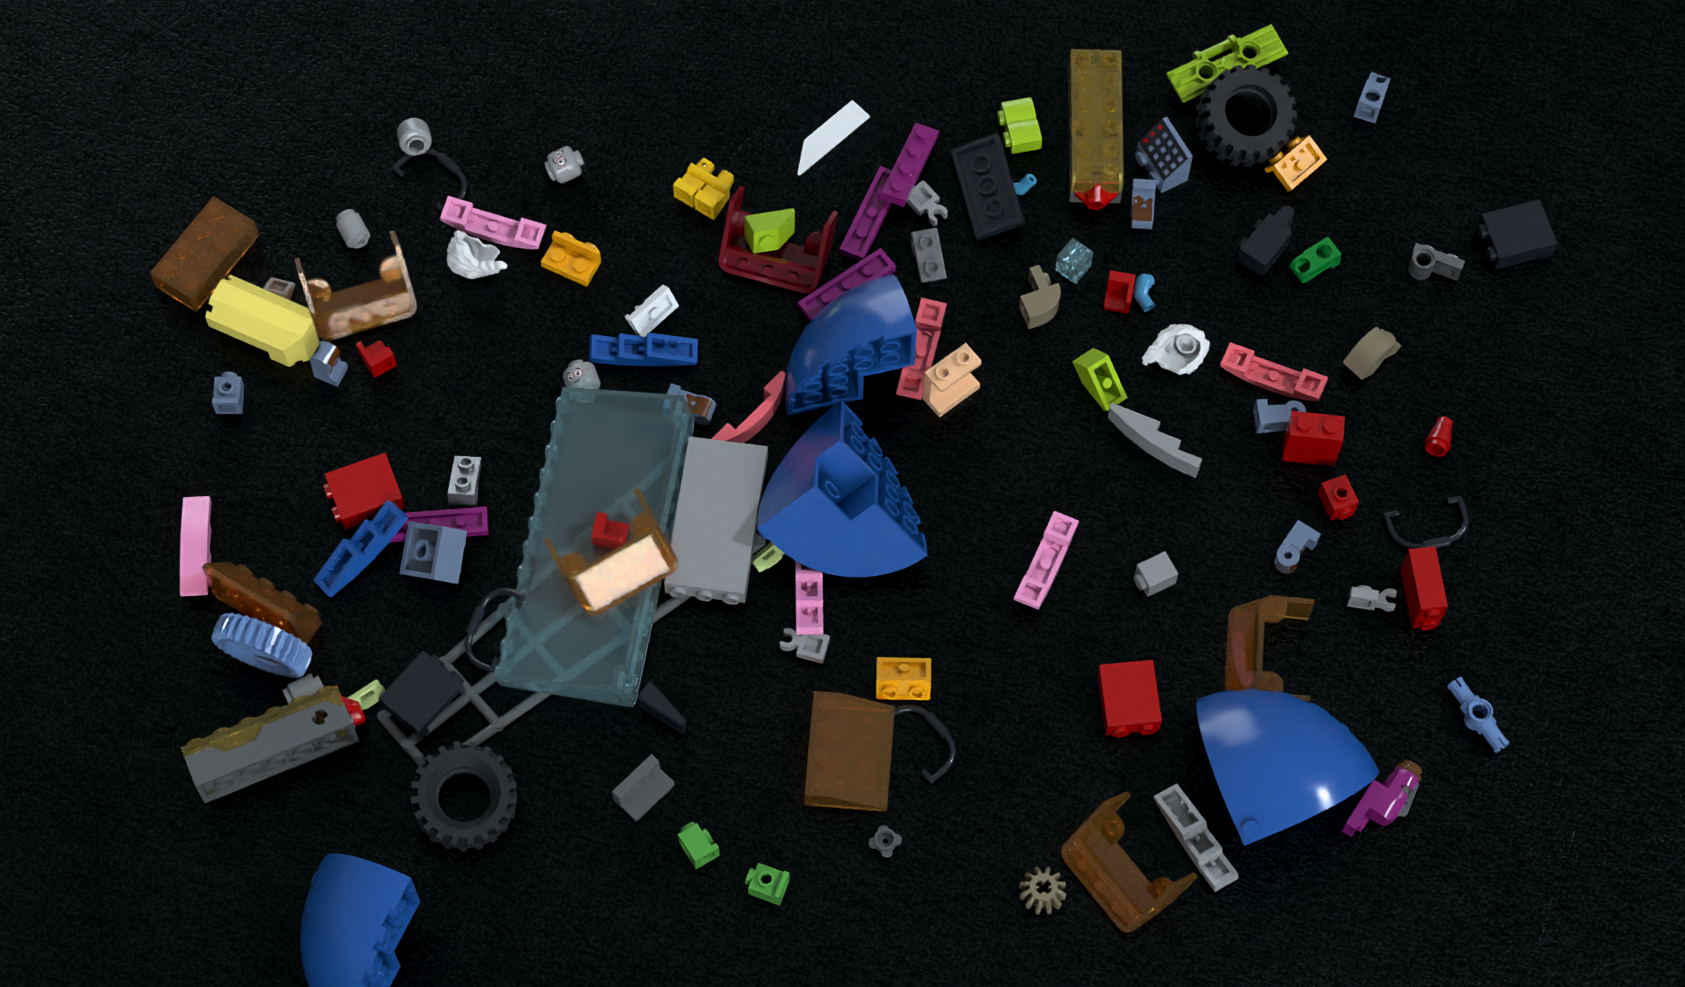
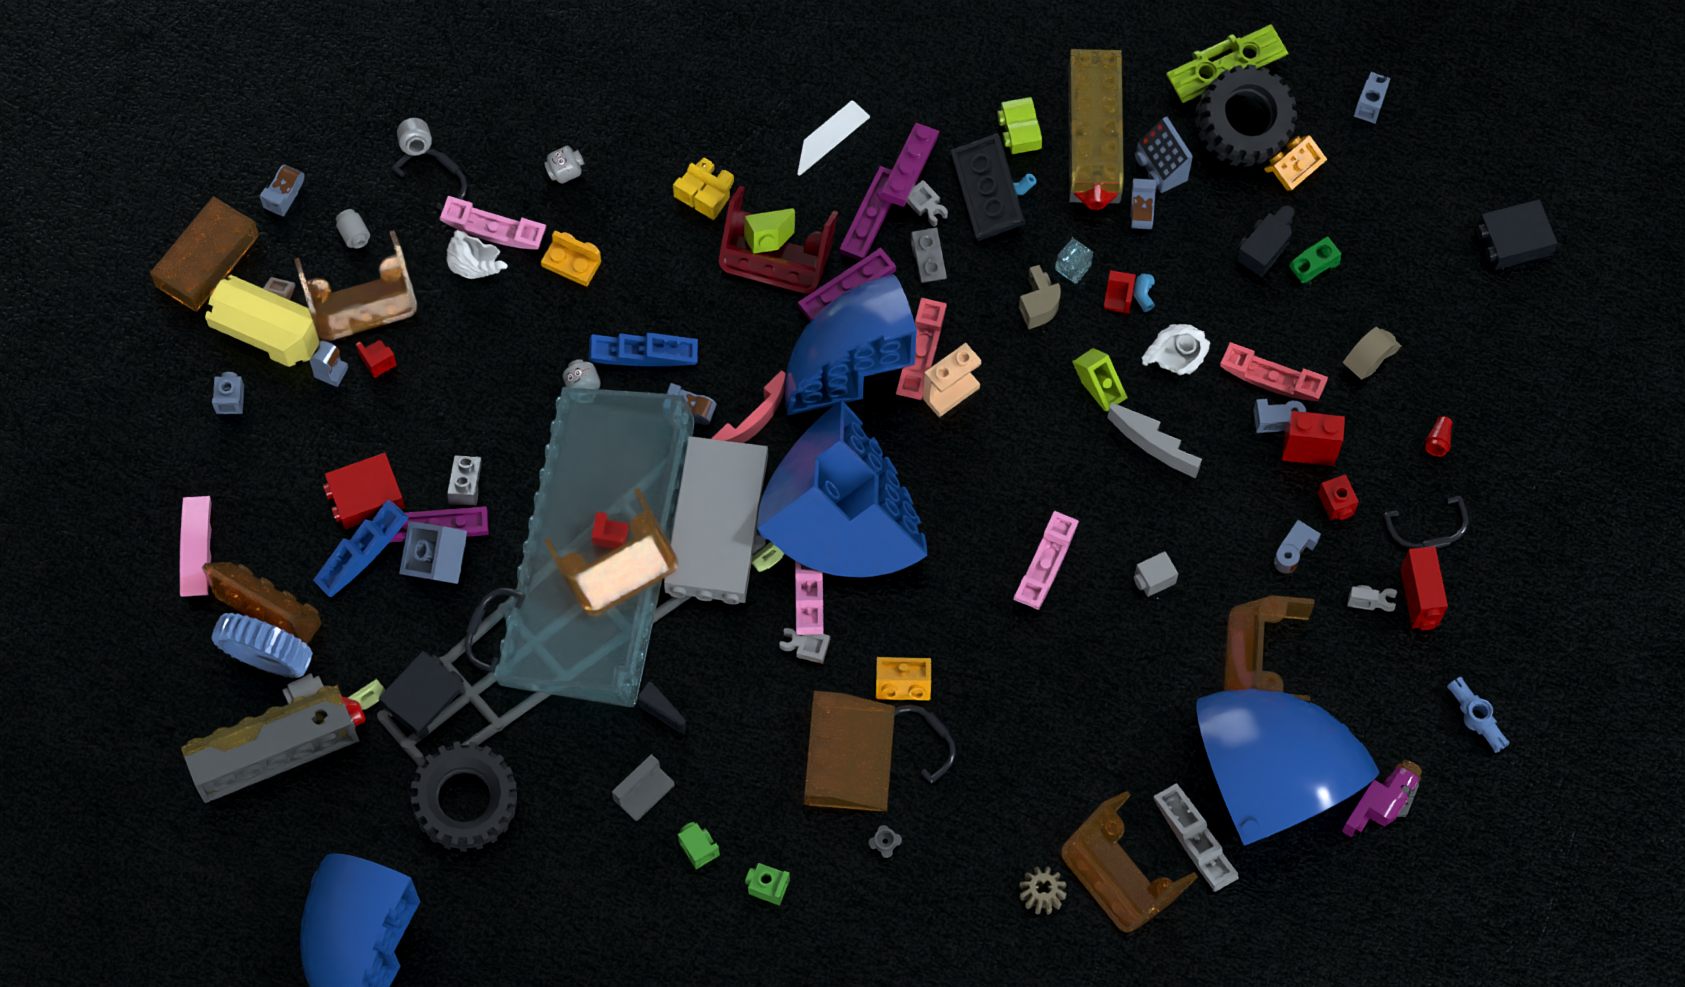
white plate [625,285,679,337] -> none
red brick [1097,660,1162,737] -> none
flat silver plate [1408,243,1465,281] -> none
none -> sand blue leg [260,165,304,217]

